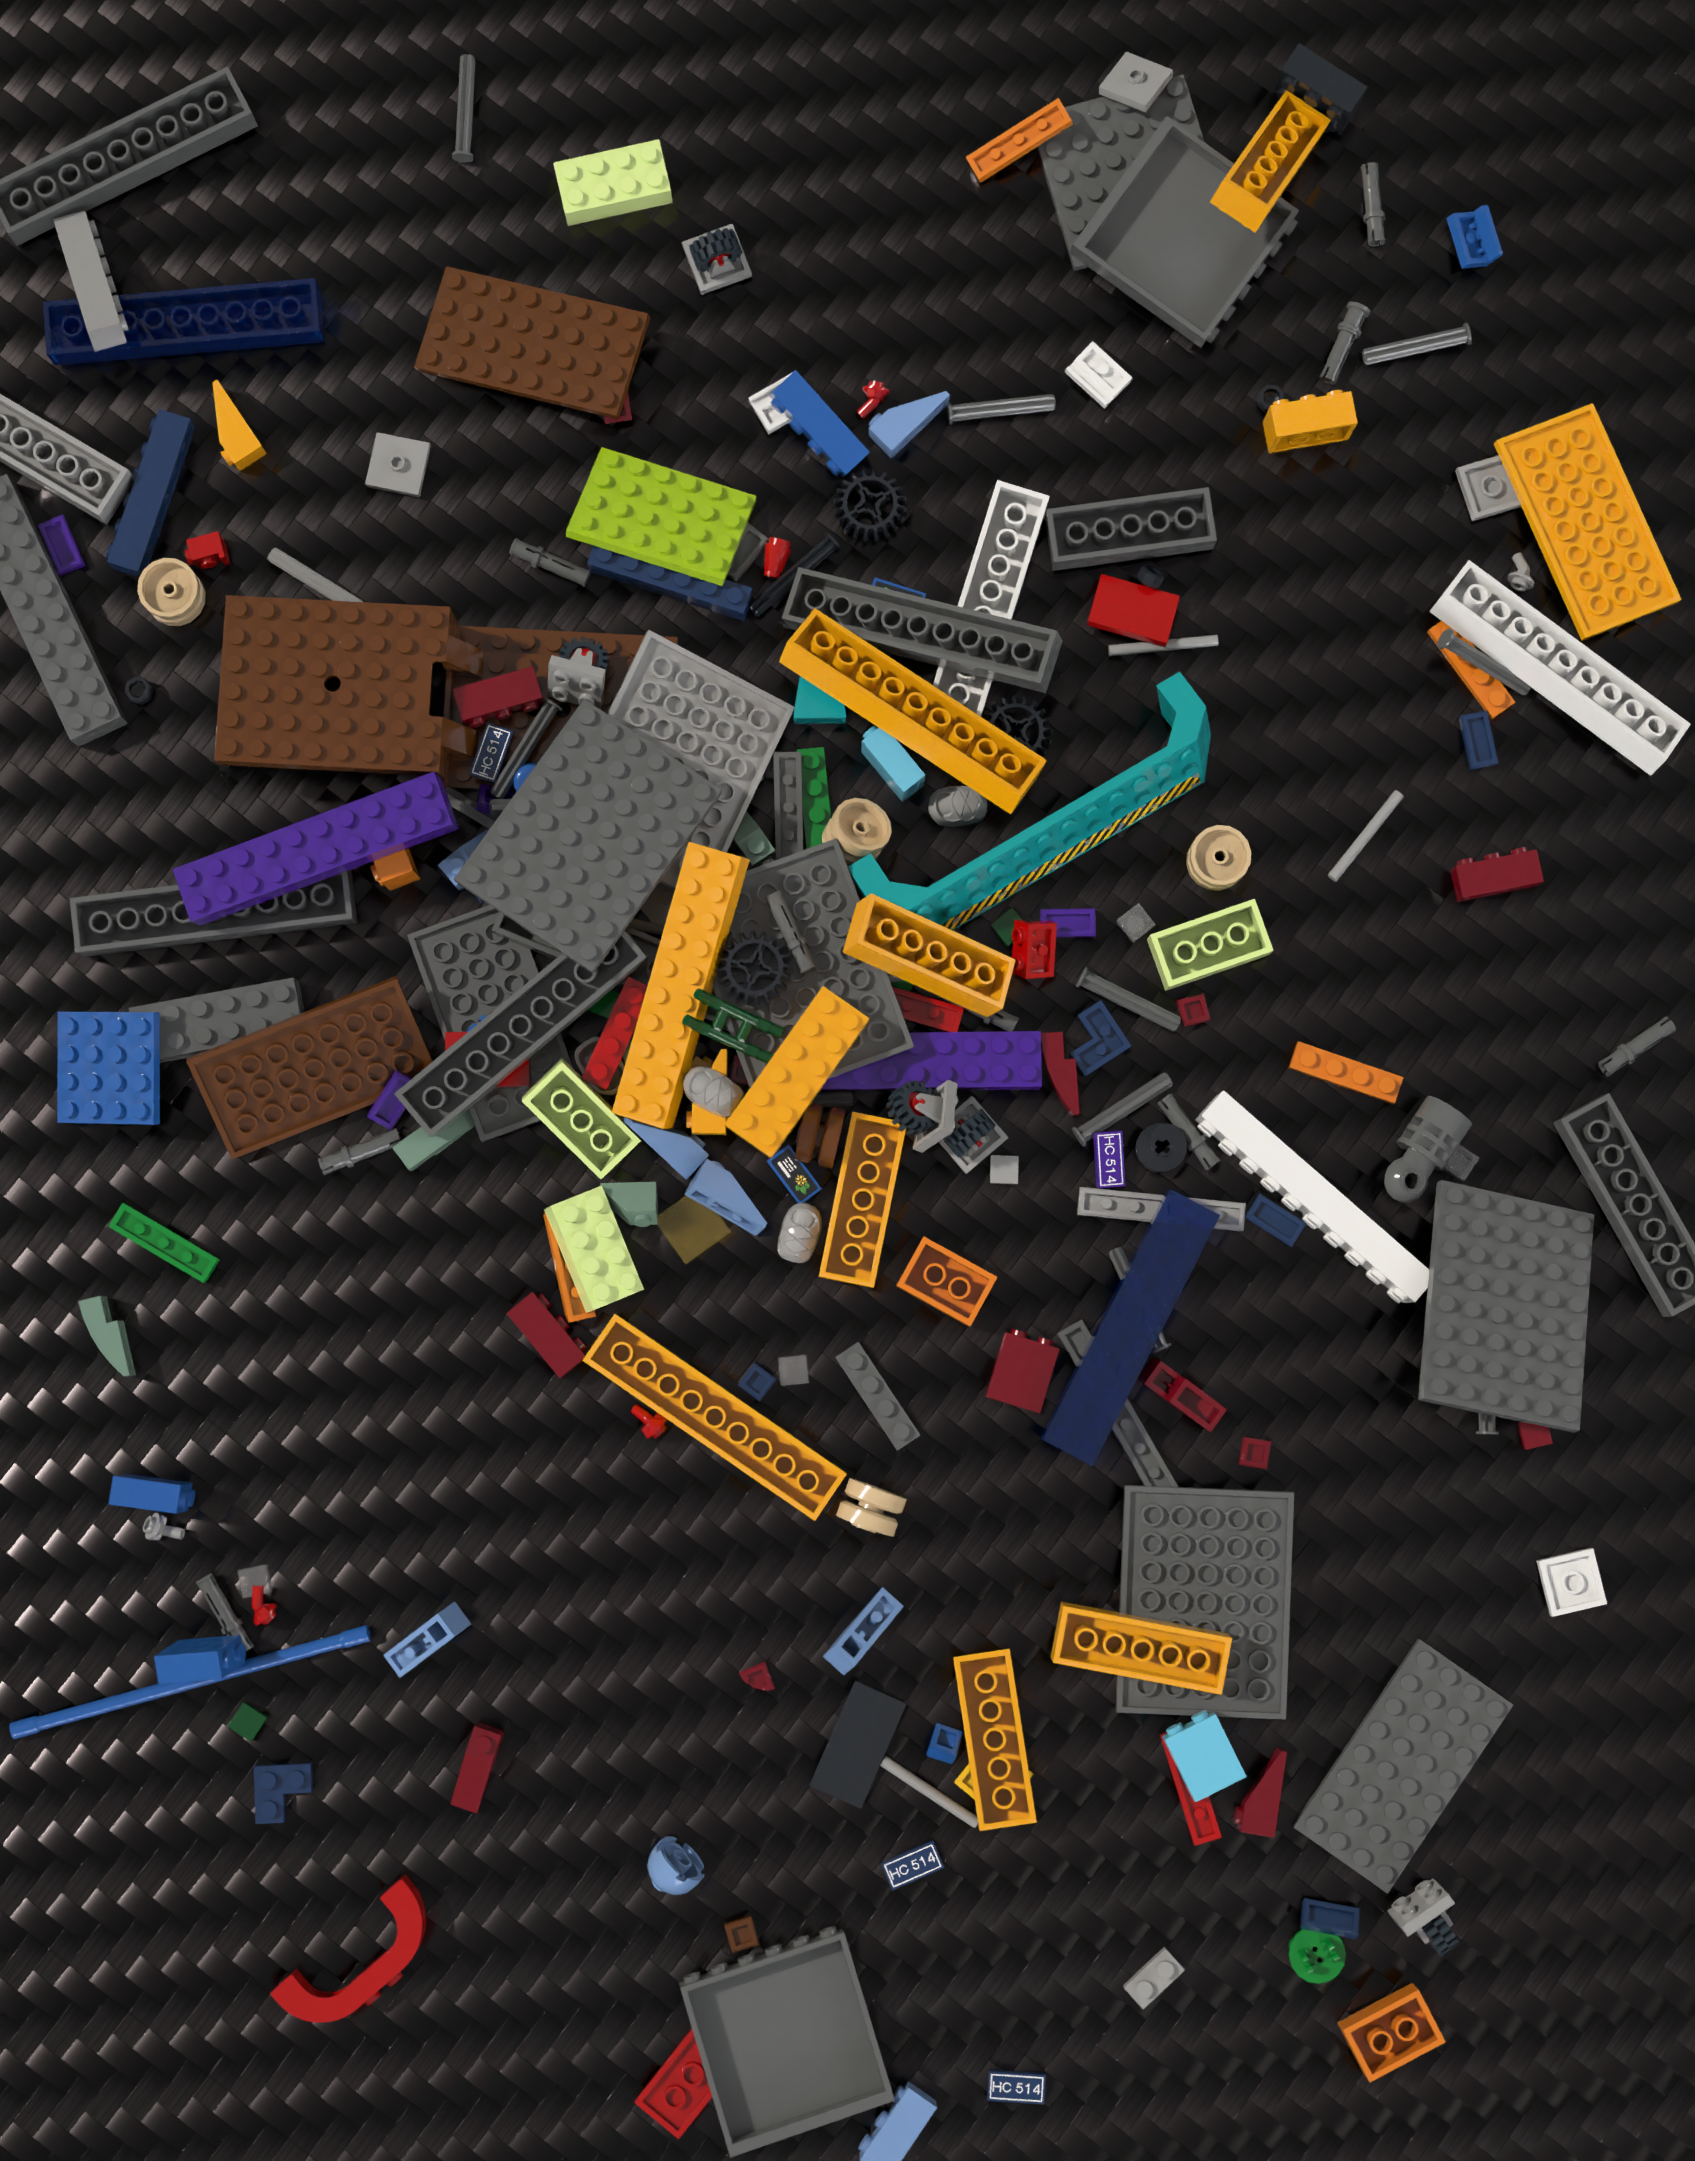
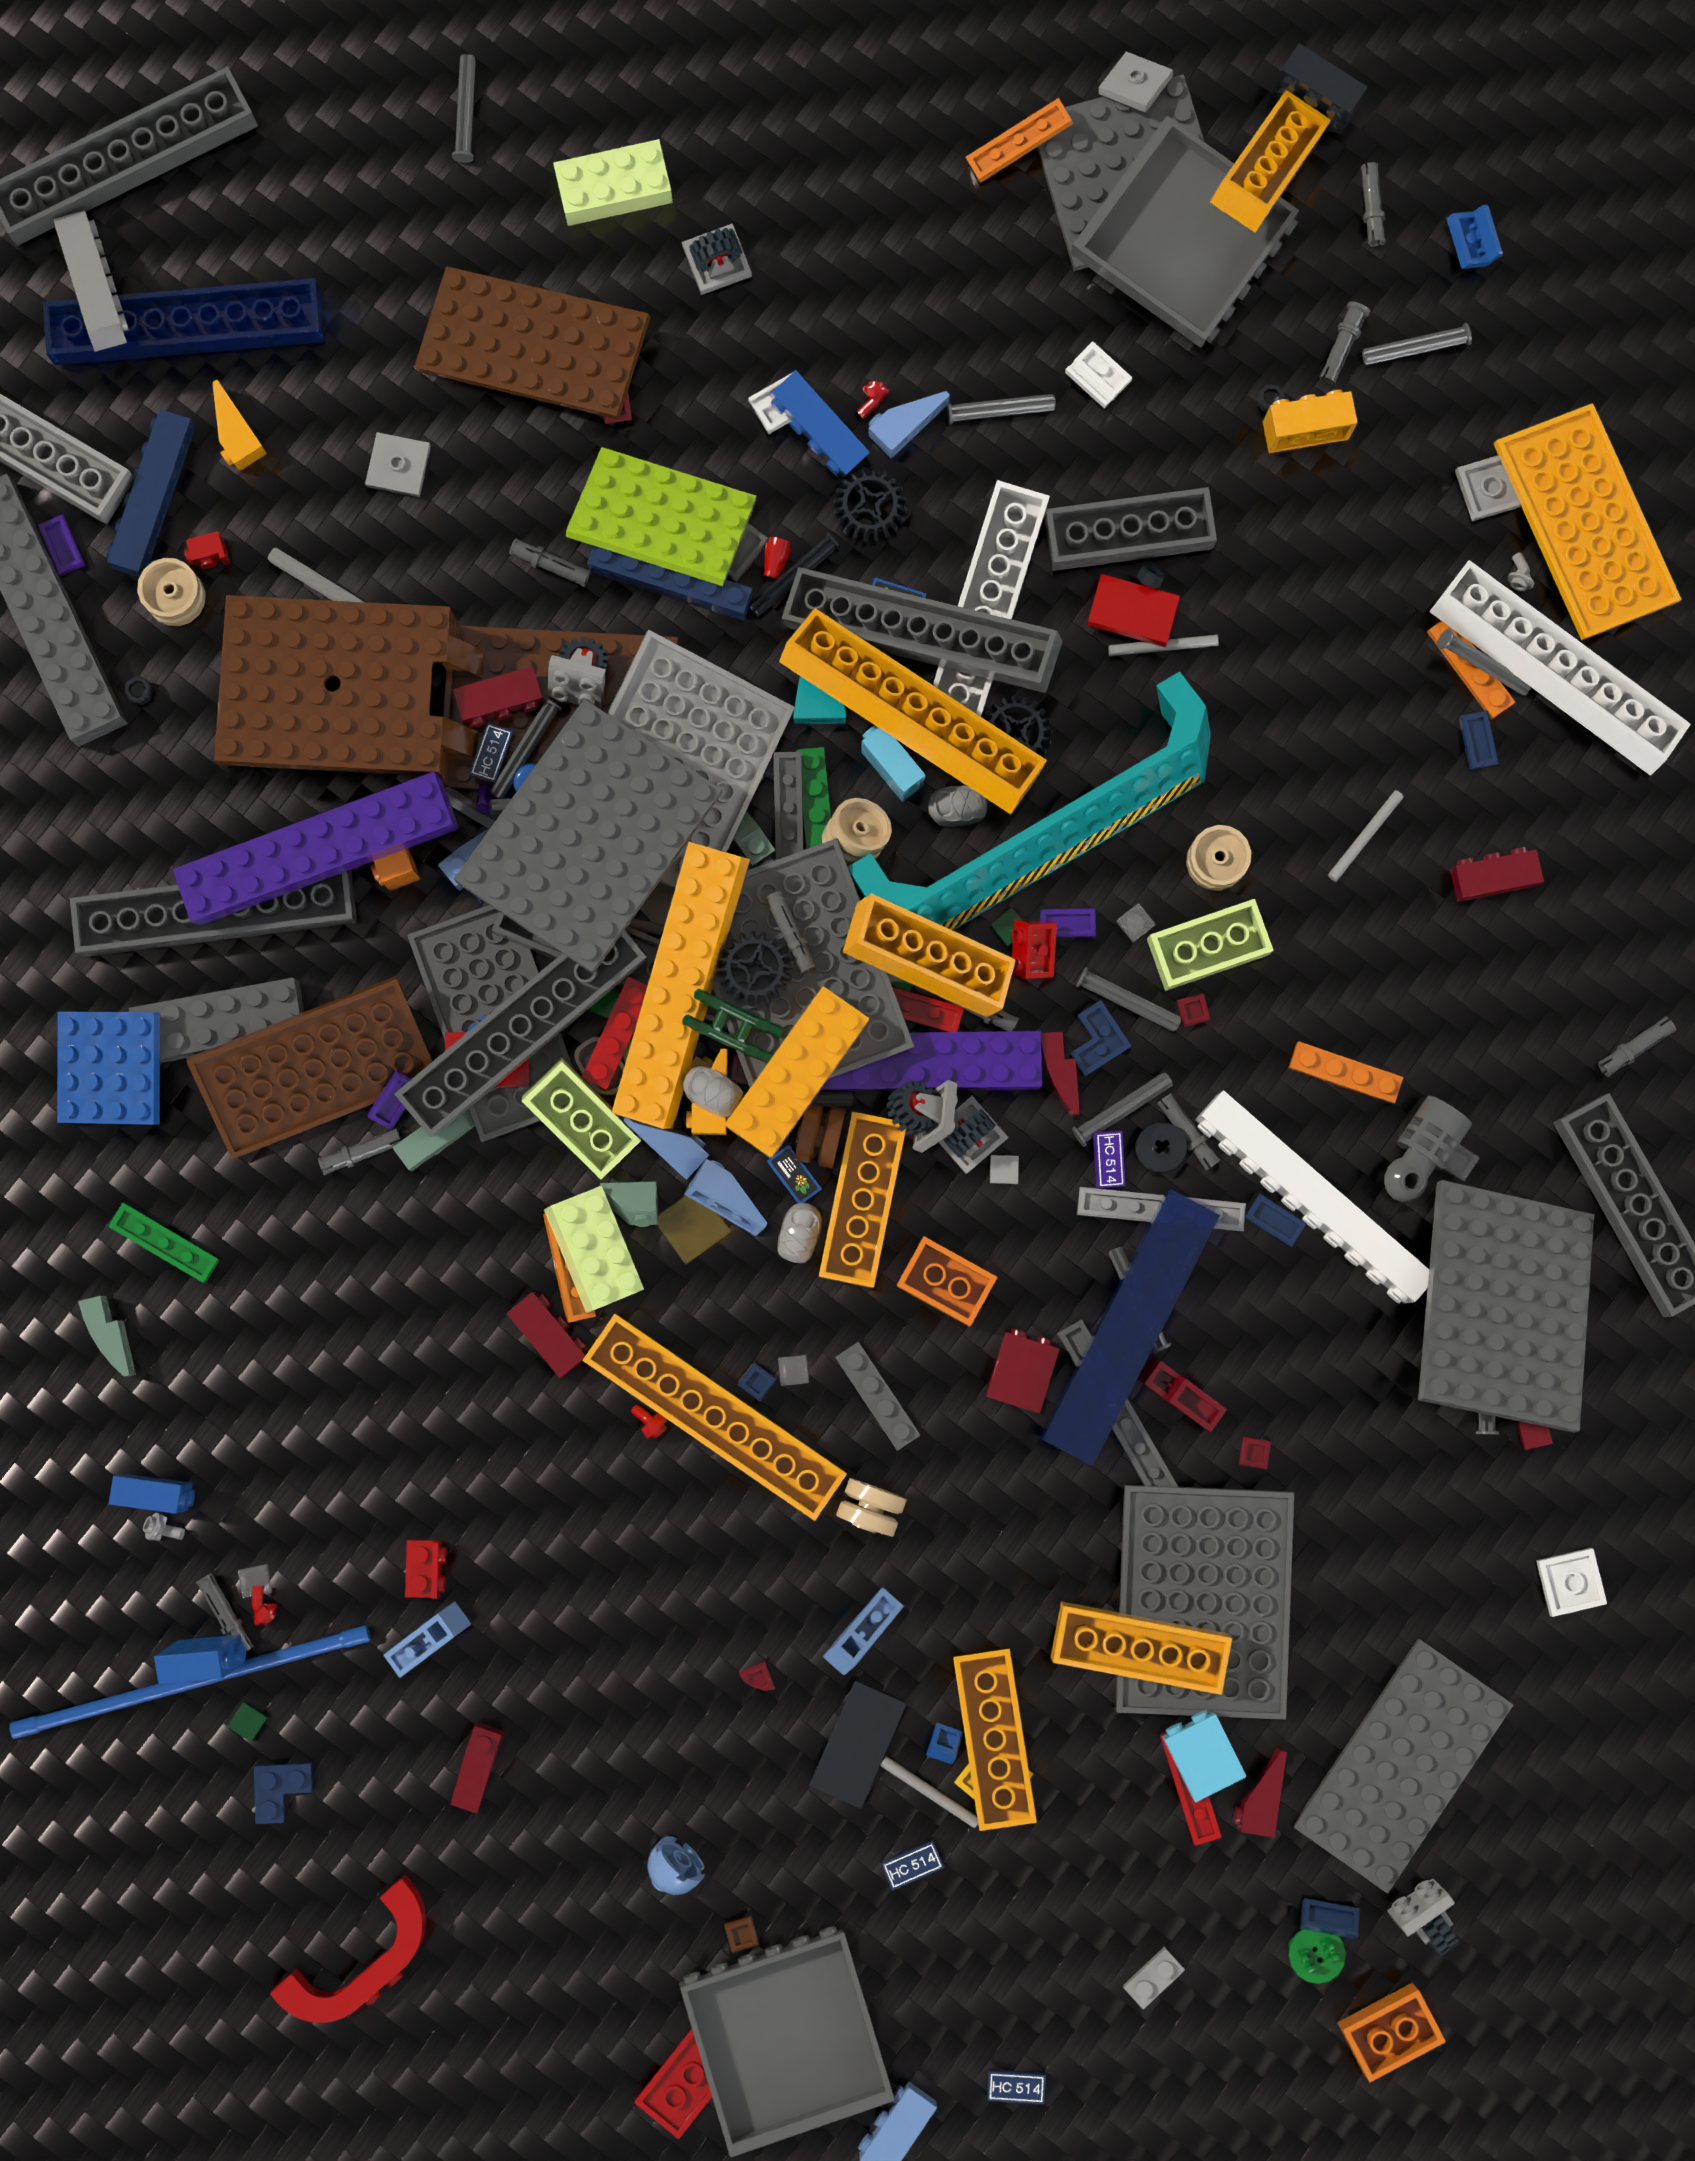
none -> red bracket [405,1540,447,1599]

